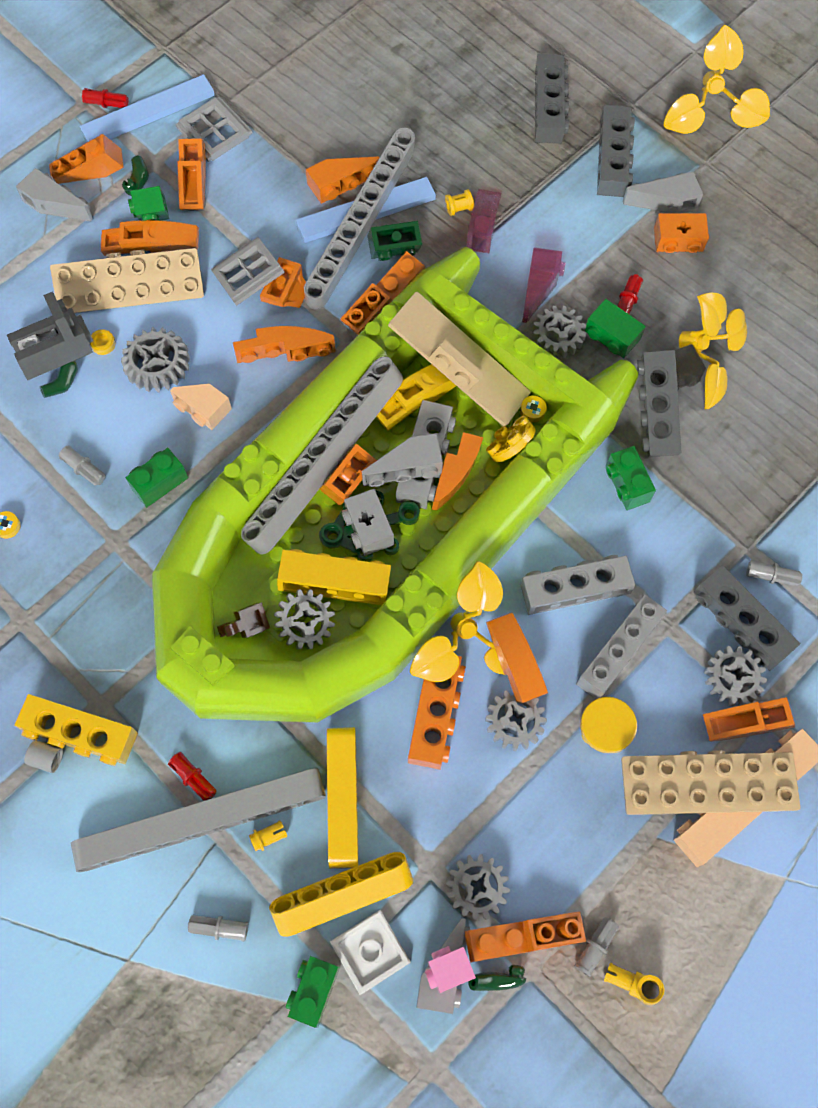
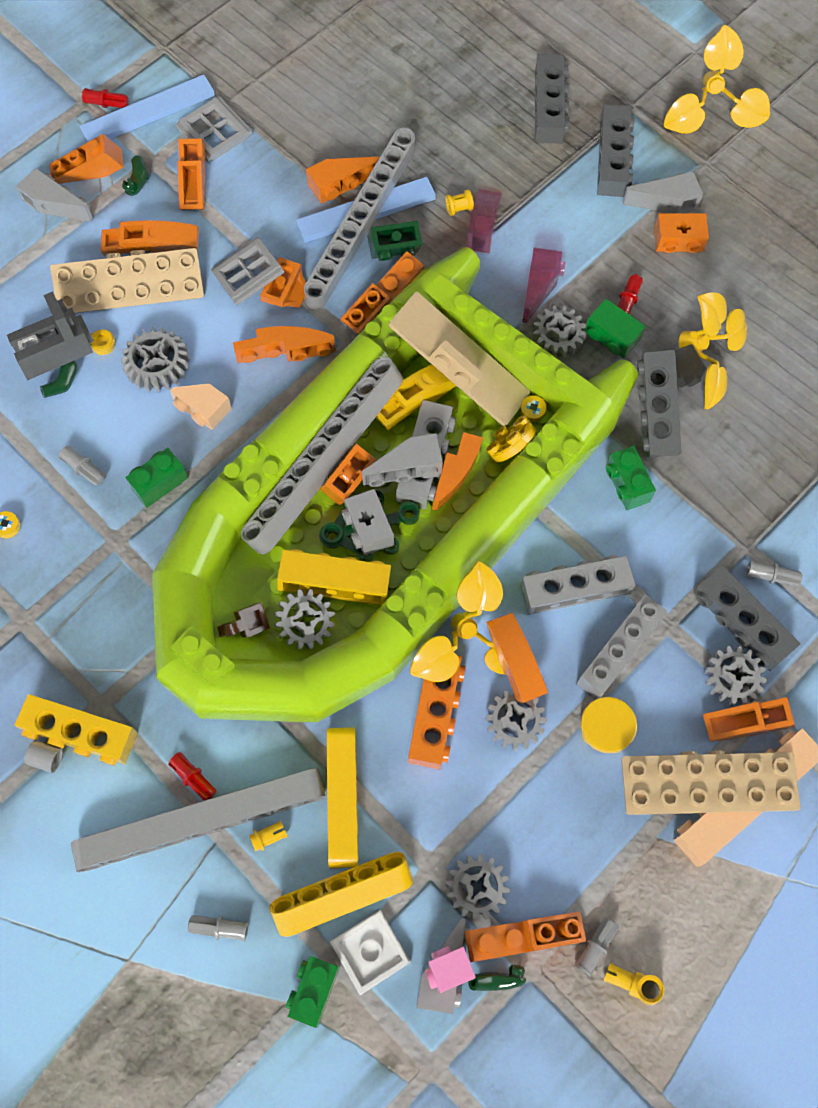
green brick [128,186,170,221] -> none

